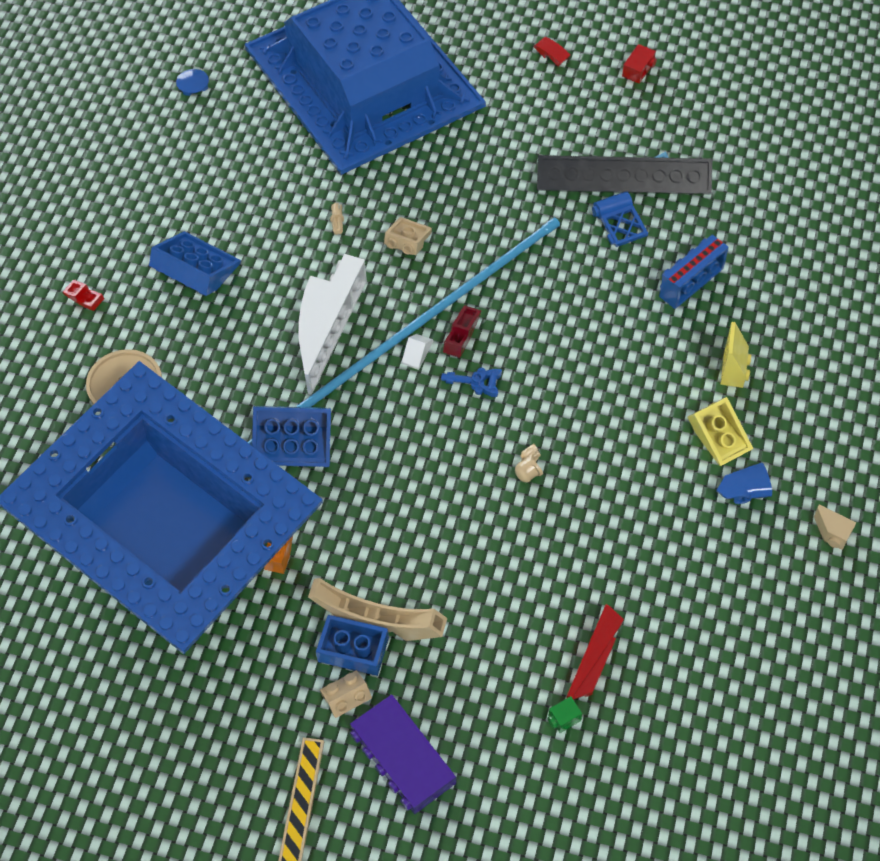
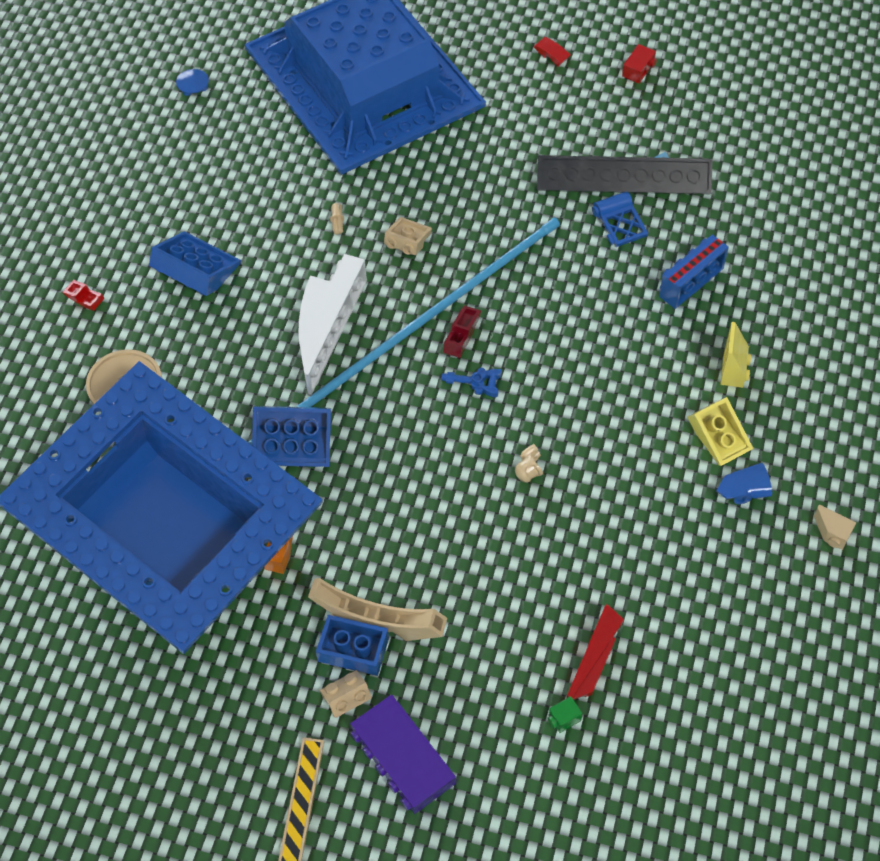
white slope [402,334,433,370] -> none

